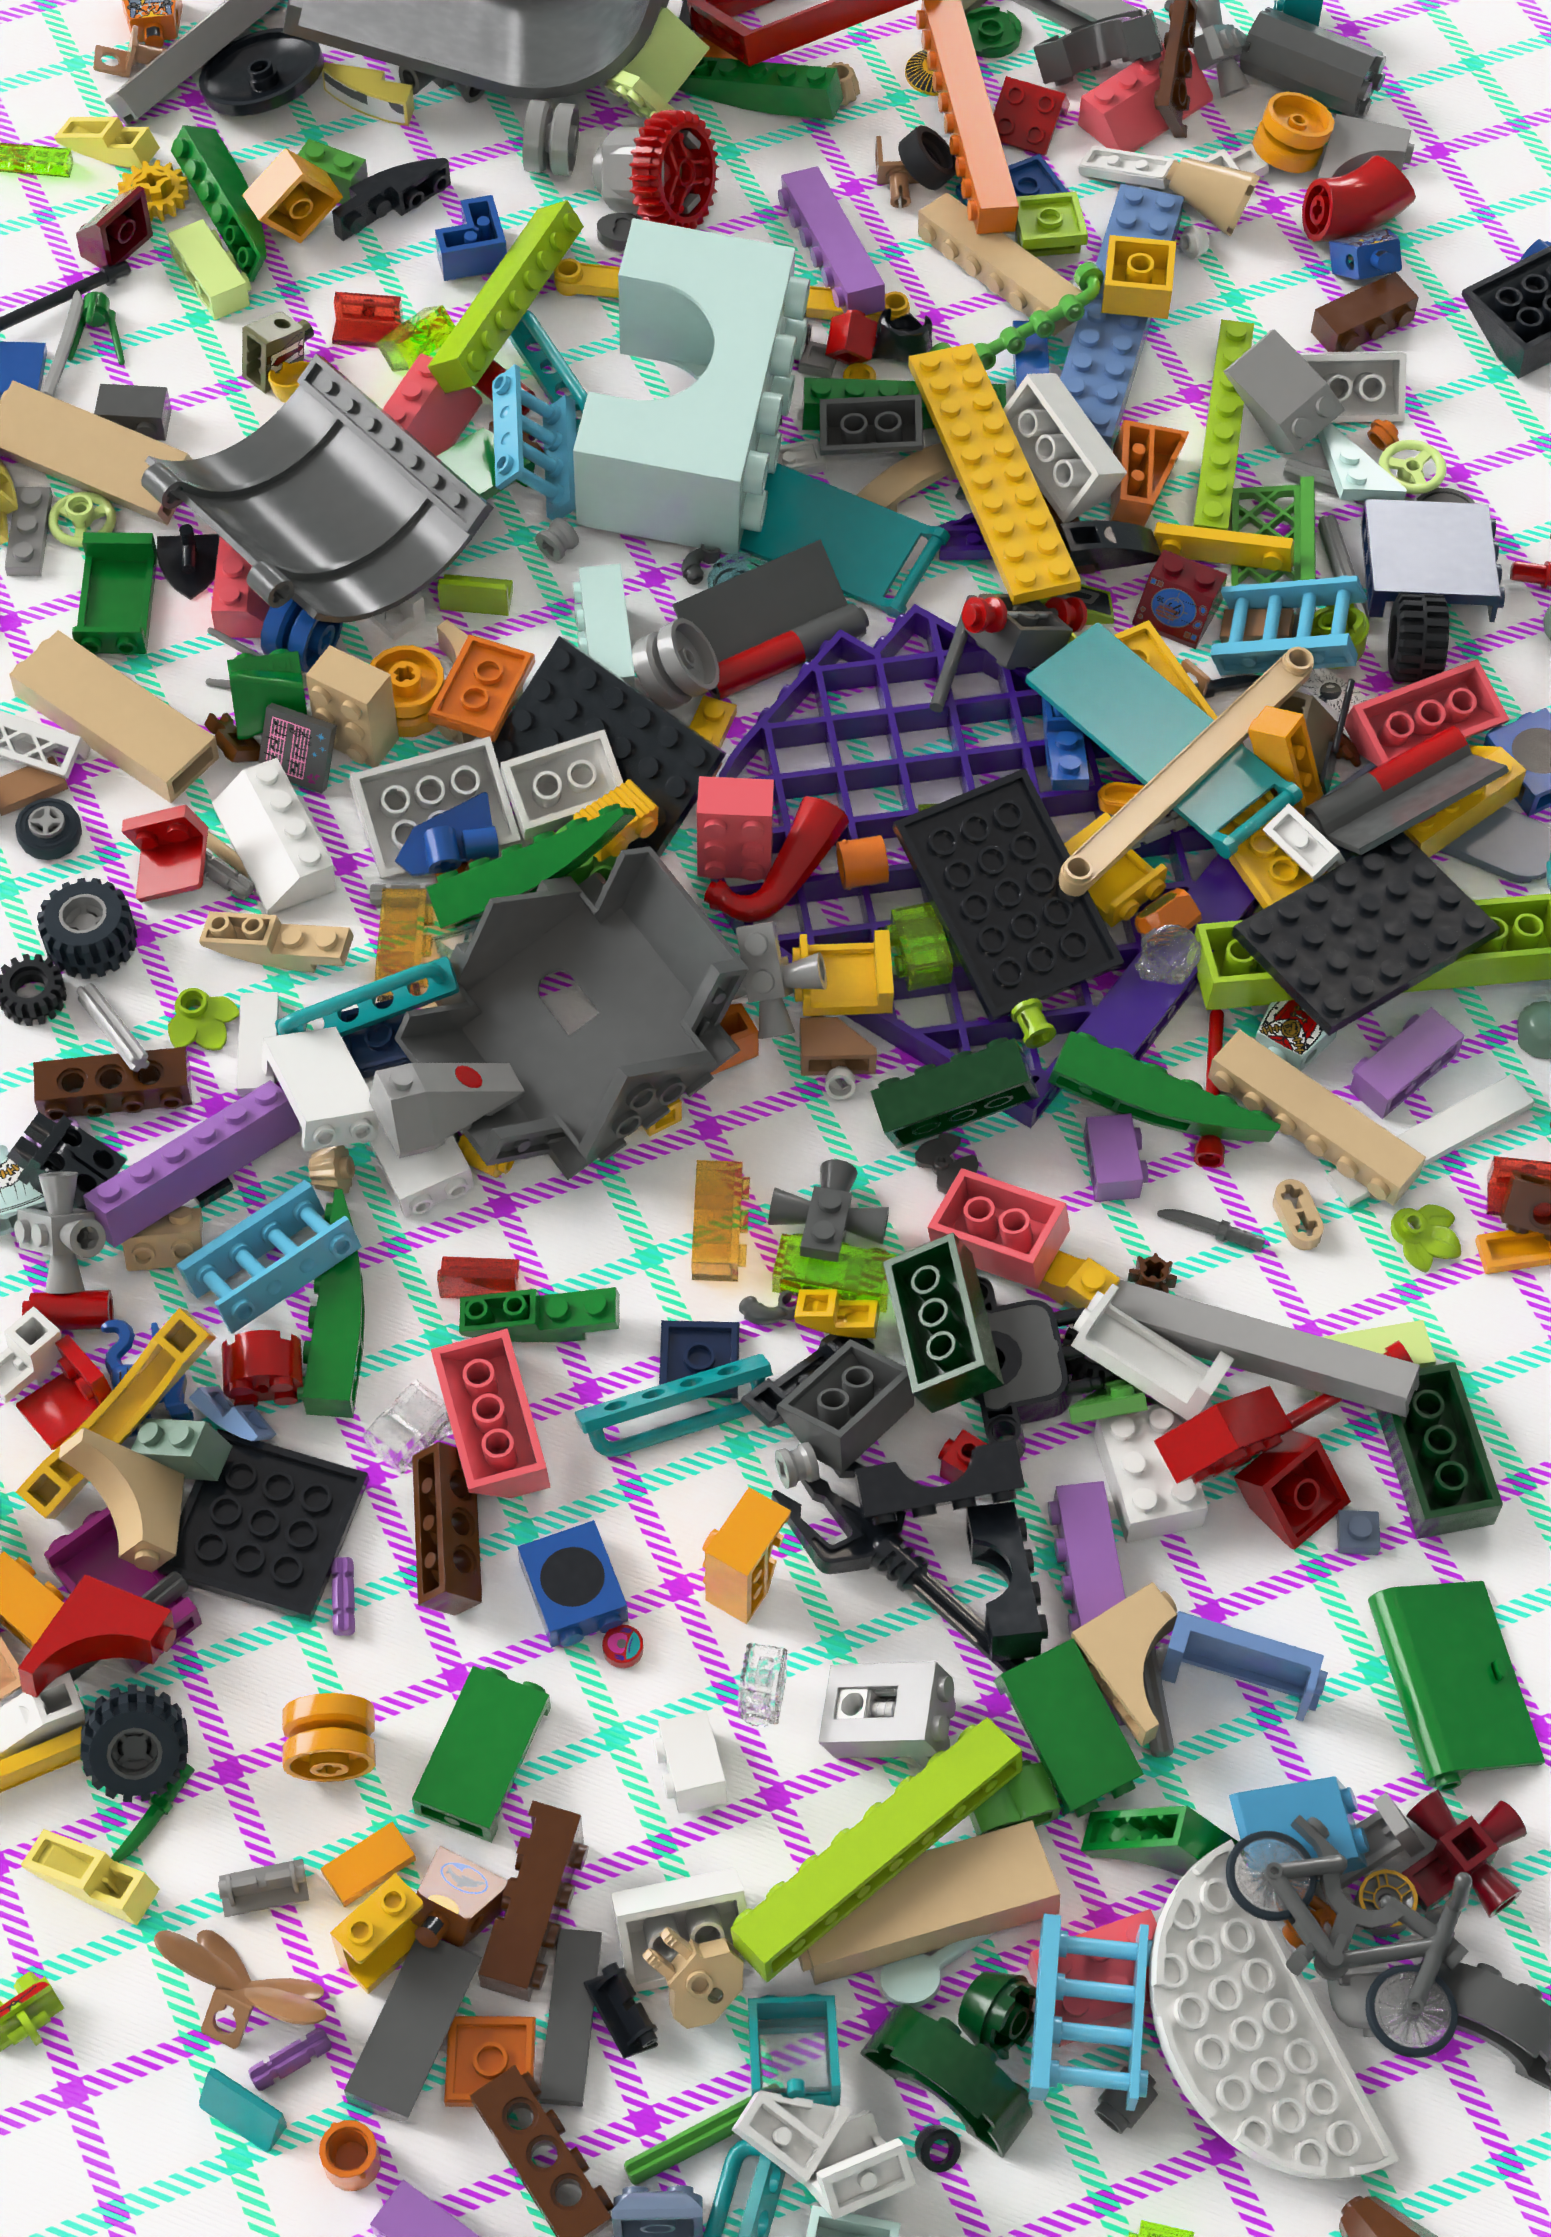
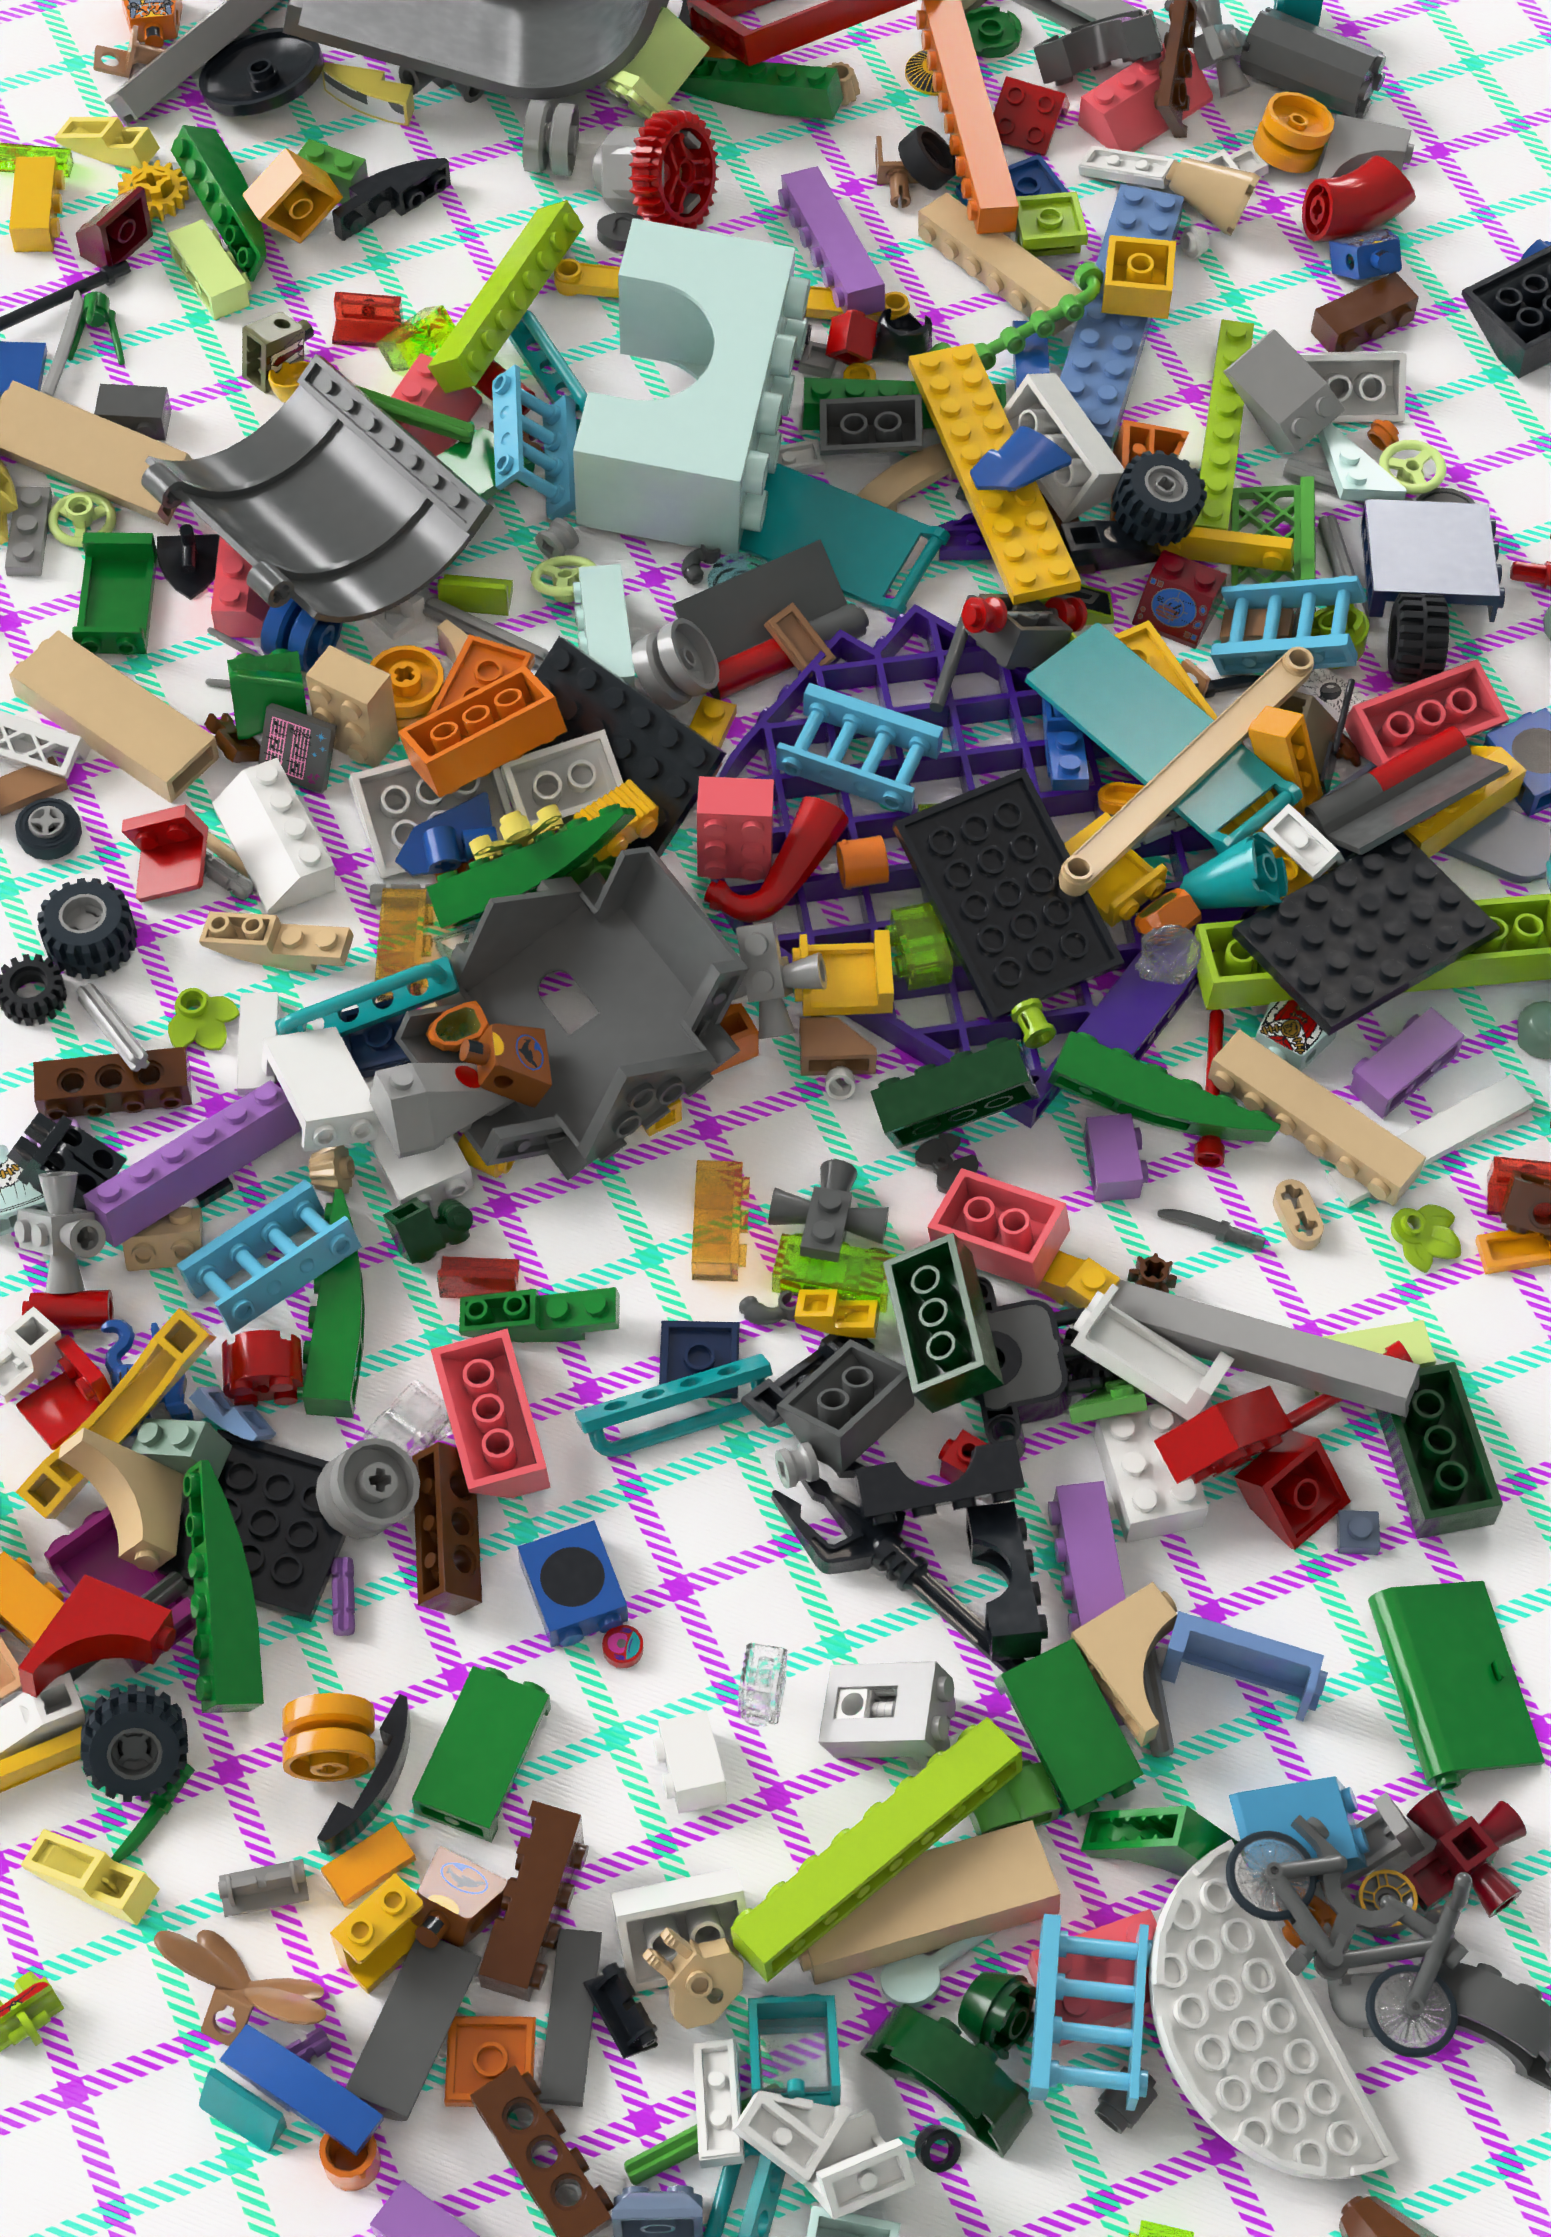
blue brick [435,195,507,281] -> none
light orange wedge [702,1487,791,1624] -> none
none -> yellow brick [9,156,65,252]
none -> green slope [183,1460,264,1713]
none -> blue slope [219,2024,384,2156]
none -> light grey wheel [316,1438,420,1539]
none -> black slope [317,1694,411,1856]
none -> bright green axle [356,385,475,443]
none -> dark green brick [382,1197,473,1265]
none -> orange brick [398,665,567,798]
none -> light grey axle [423,597,549,668]
none -> rock [426,1001,489,1052]
none -> dark orange torso [459,1023,552,1108]
none -> light yellow plant [469,804,564,860]
none -> yellowish green piece [530,555,597,603]
none -> white tile [693,2038,745,2169]
none -> medium nougat tile [764,602,836,678]
none -> medium azure fence [776,683,944,814]
none -> blue panel [970,426,1072,492]
none -> black wheel [1111,450,1207,546]
none -> teal cone [1180,832,1288,910]

